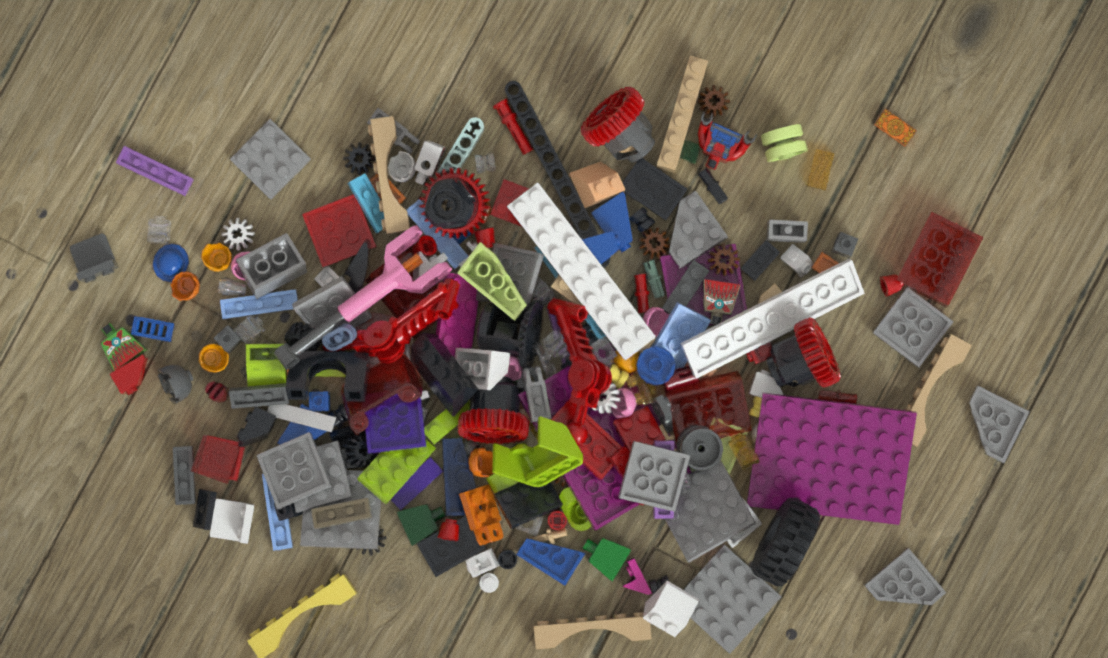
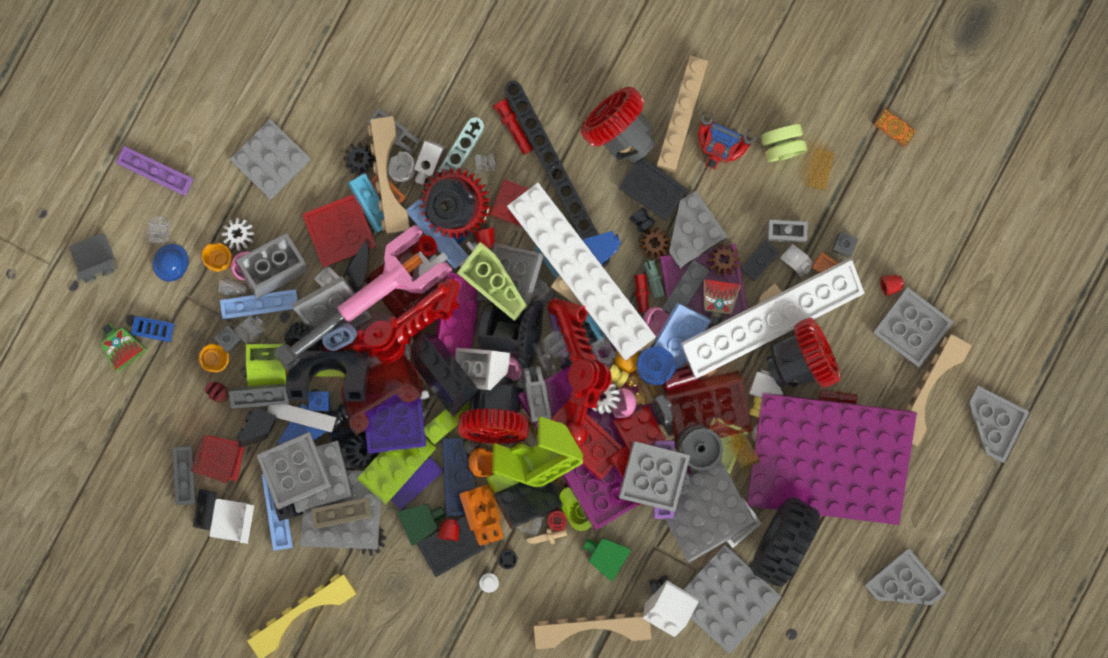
red slope [110,355,148,395] -> none
dark grey cylinder [158,364,193,404] -> none
orange hair [170,271,200,301] -> none
white bracket [465,548,500,578] -> none
blue wing [516,538,586,586] -> none
light nougat slope [569,161,625,208] -> none
blue slope [591,192,633,252] -> none
dark pink slope [622,558,652,595] -> none
clear green tile [680,140,700,164] -> none
reddish brown gear [697,85,730,118] -> none
black axle [698,168,728,204] -> none
red bracket [746,342,772,365] -> none
clear red slope [897,212,984,308] -> none

